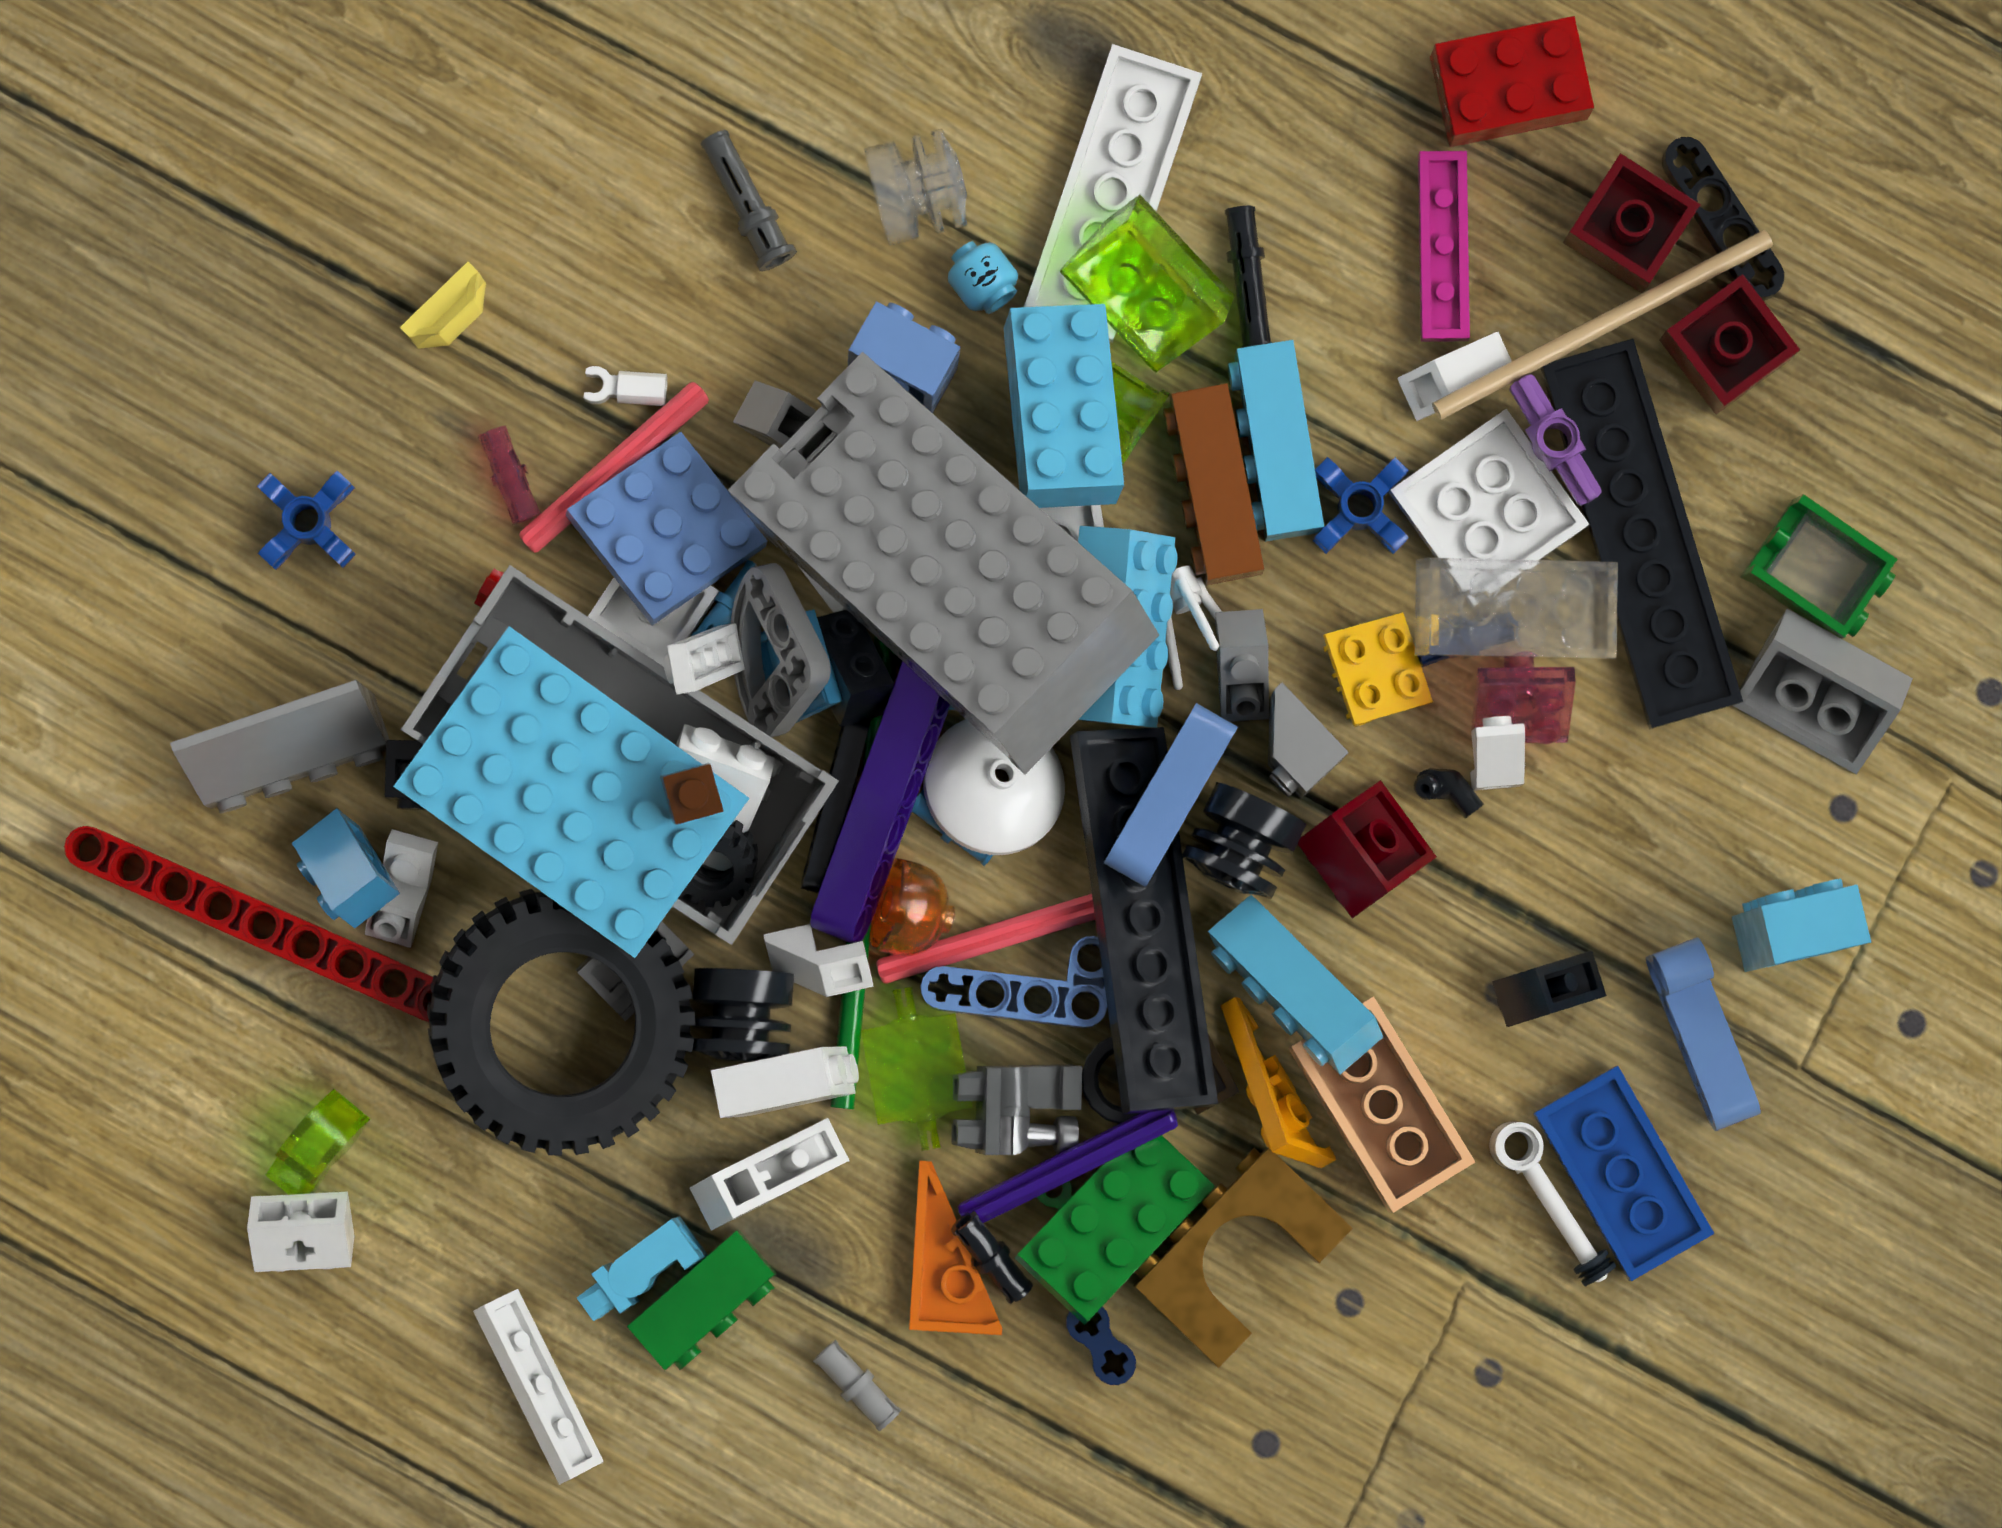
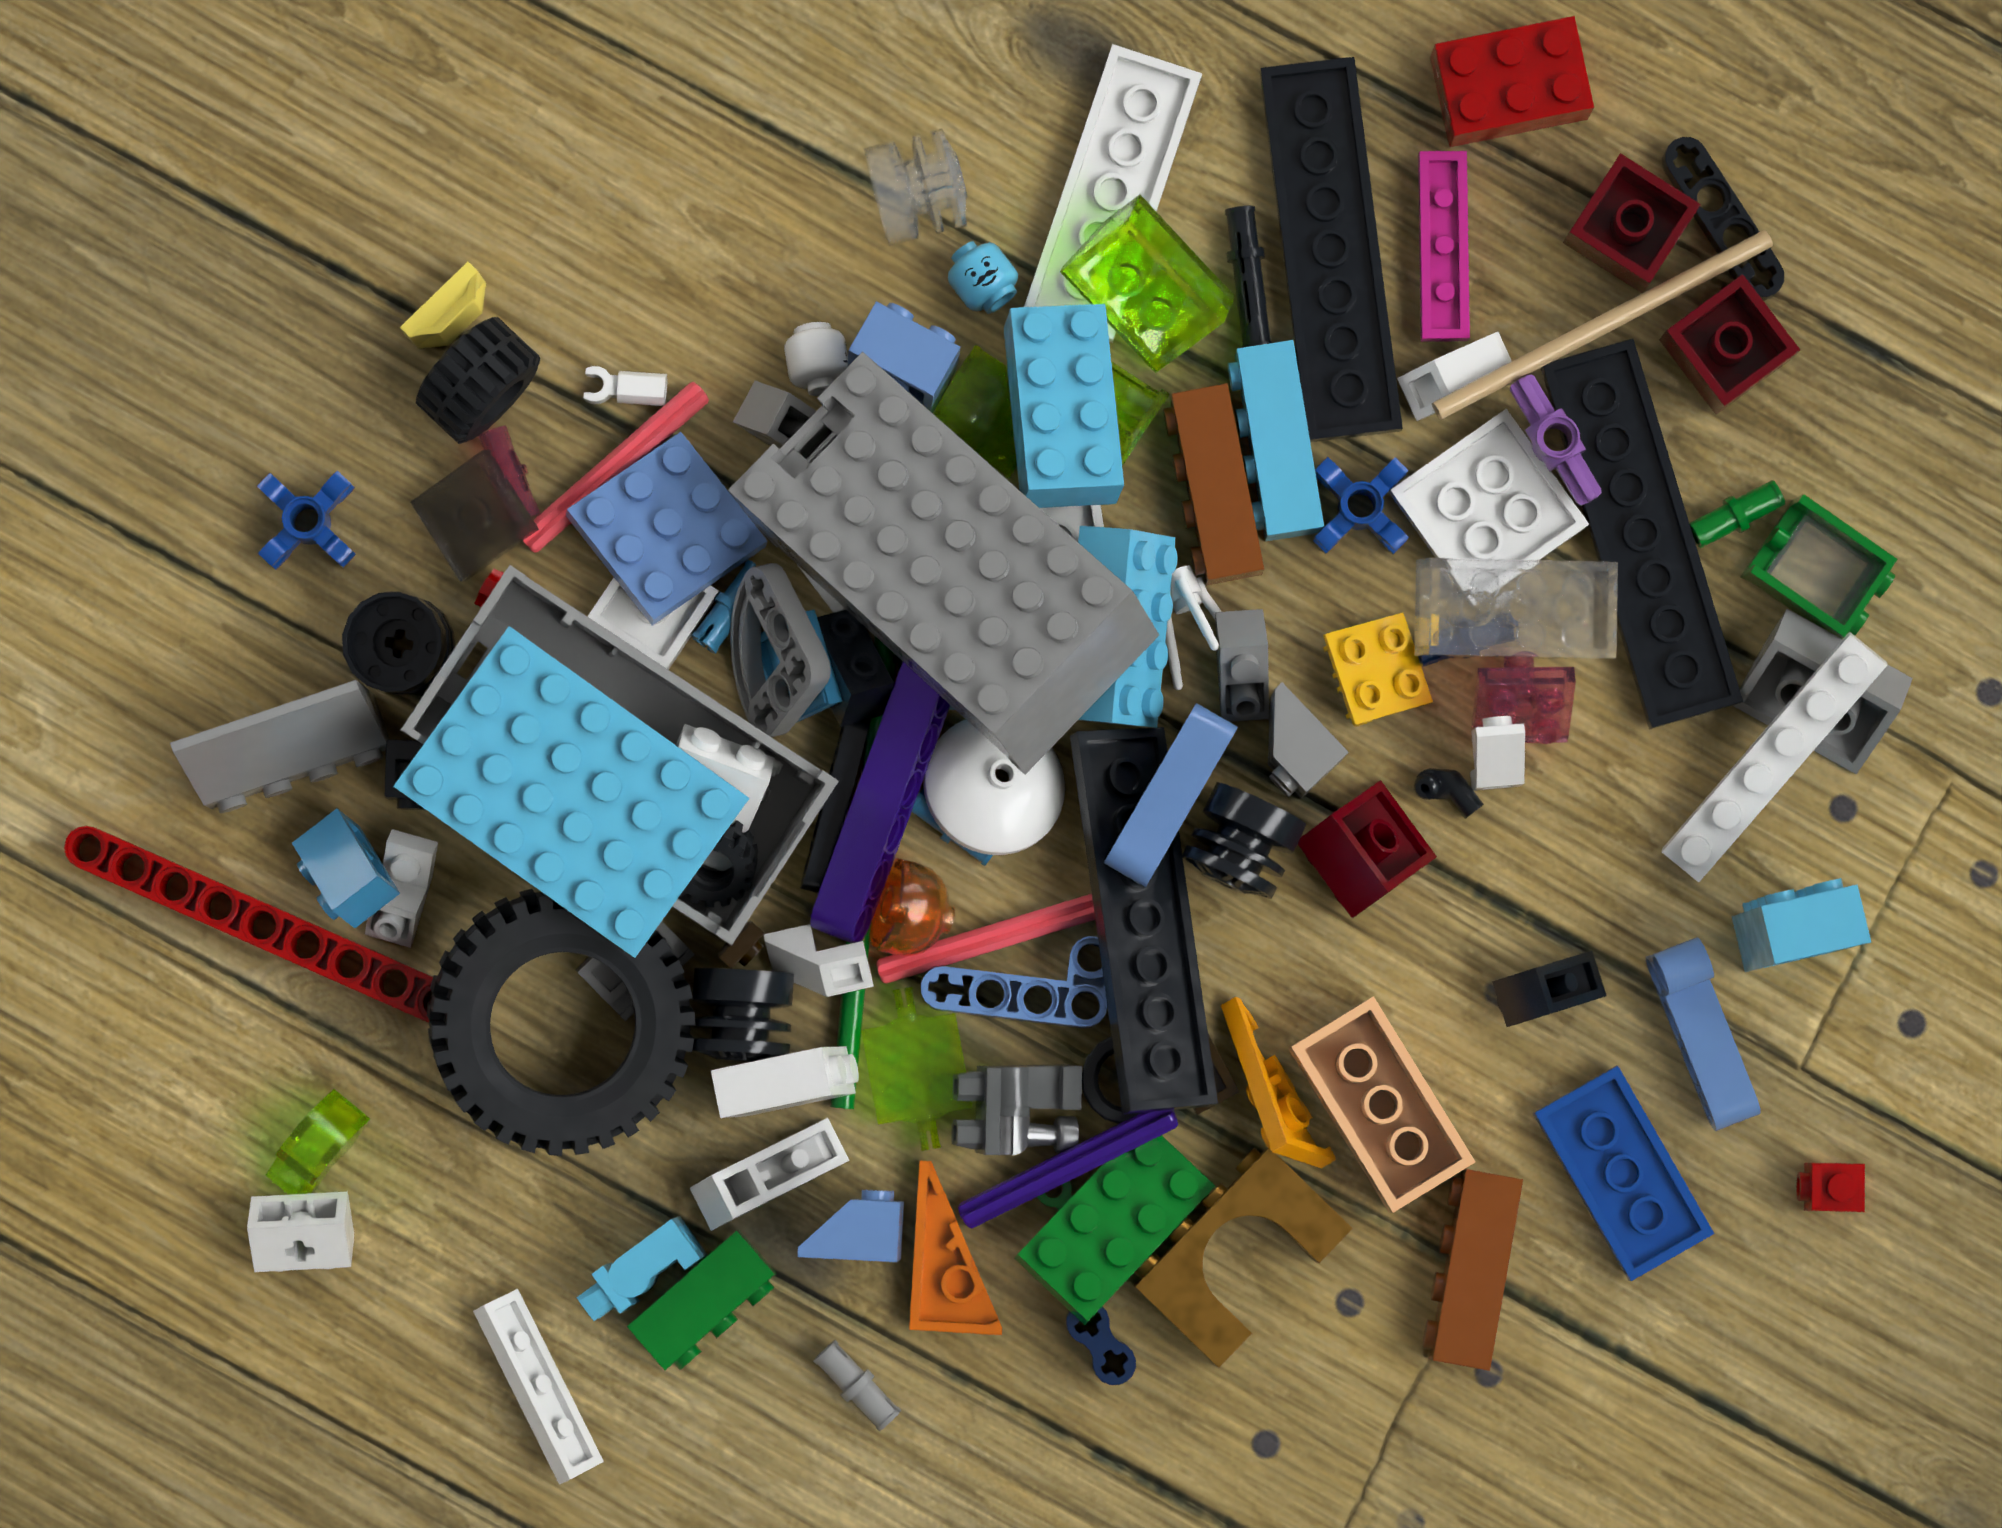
reddish brown brick [660,763,724,825] -> none
white plate [664,623,745,695] -> none
dark grey pin [701,130,797,271] -> none
black pin [951,1211,1033,1304] -> none
medium azure brick [1208,895,1383,1074] -> none
white piece [1489,1122,1616,1286] -> none
none -> black wheel [342,591,455,695]
none -> clear smoke tile [410,449,539,582]
none -> black tyre [416,317,540,444]
none -> dark brown plate [718,921,764,969]
none -> white head [784,322,848,396]
none -> medium blue slope [797,1190,904,1262]
none -> clear neon green slope [934,345,1017,479]
none -> black plate [1260,57,1403,442]
none -> dark orange brick [1422,1169,1523,1371]
none -> white plate [1662,632,1888,882]
none -> green pin [1689,480,1785,548]
none -> red bracket [1796,1163,1865,1212]

